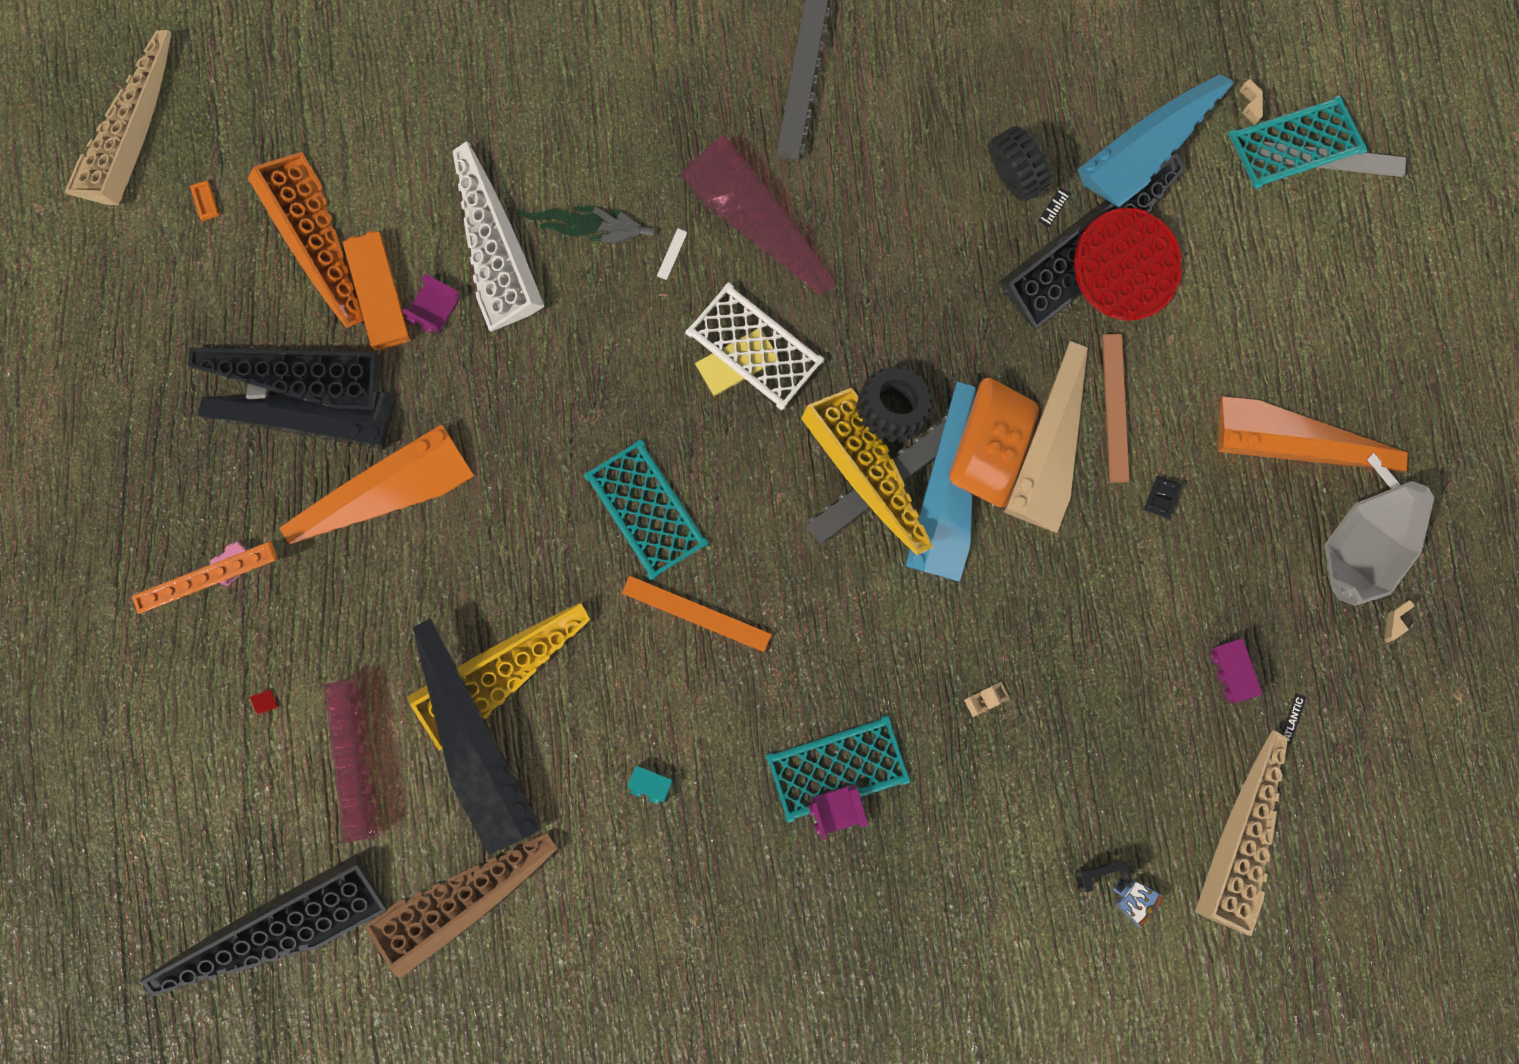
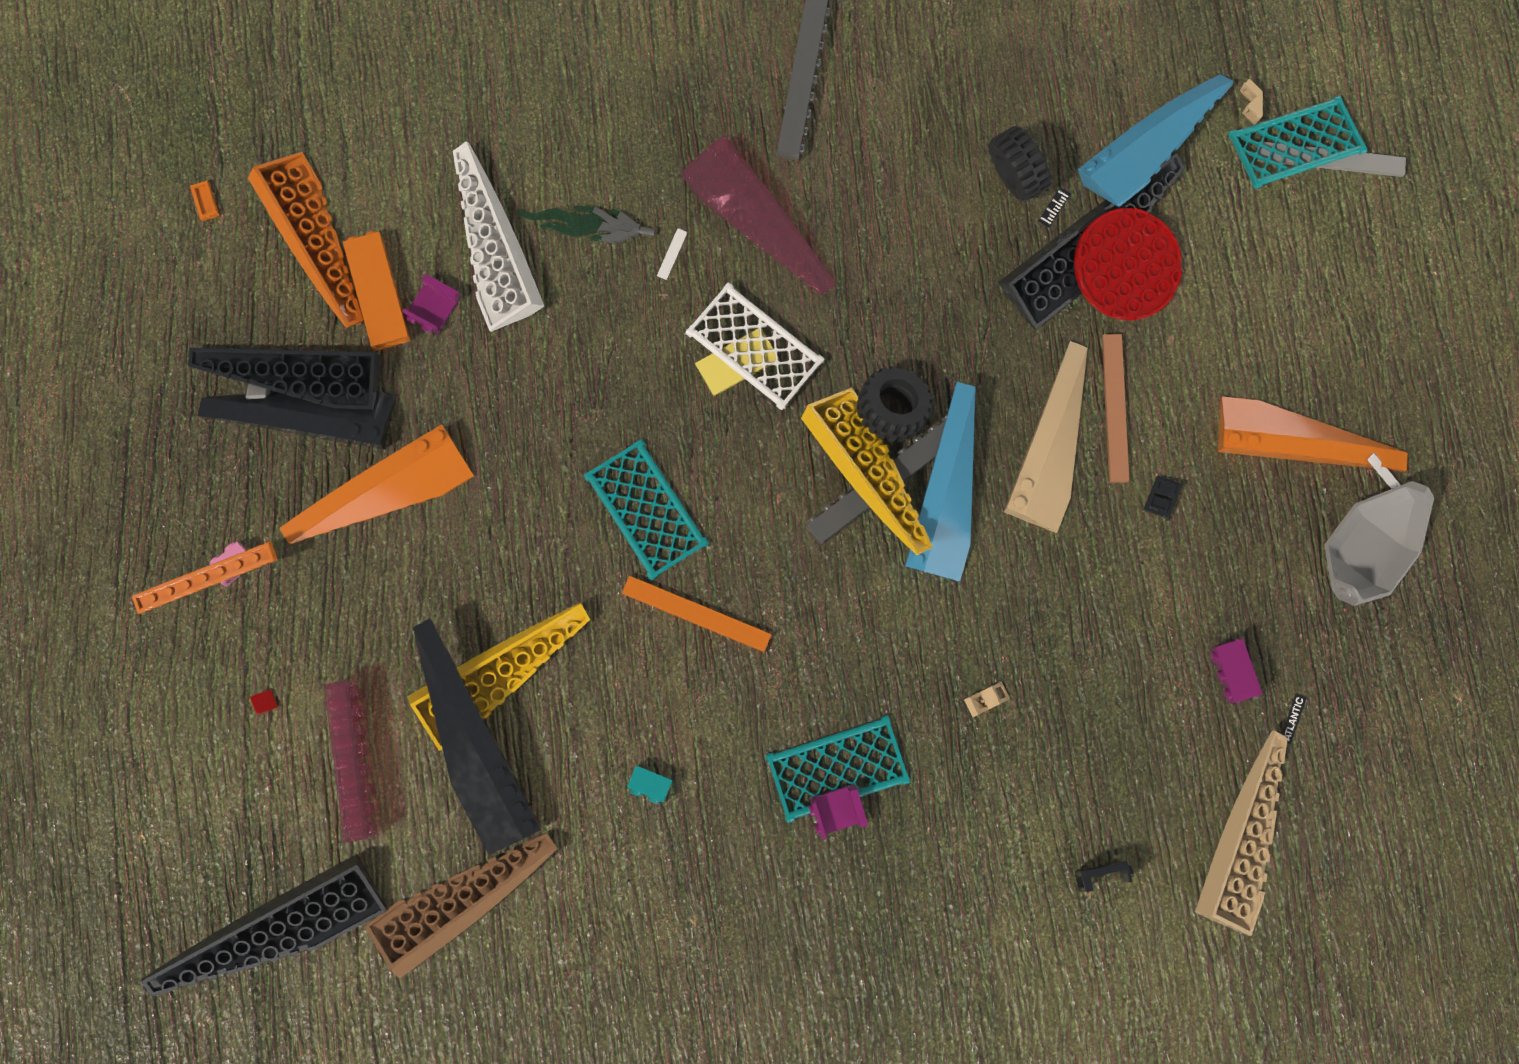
tan wedge [65,30,171,205] -> none
orange wedge [949,378,1039,507] -> none
torso [1112,880,1164,928] -> none
tan slope [1384,600,1414,642] -> none

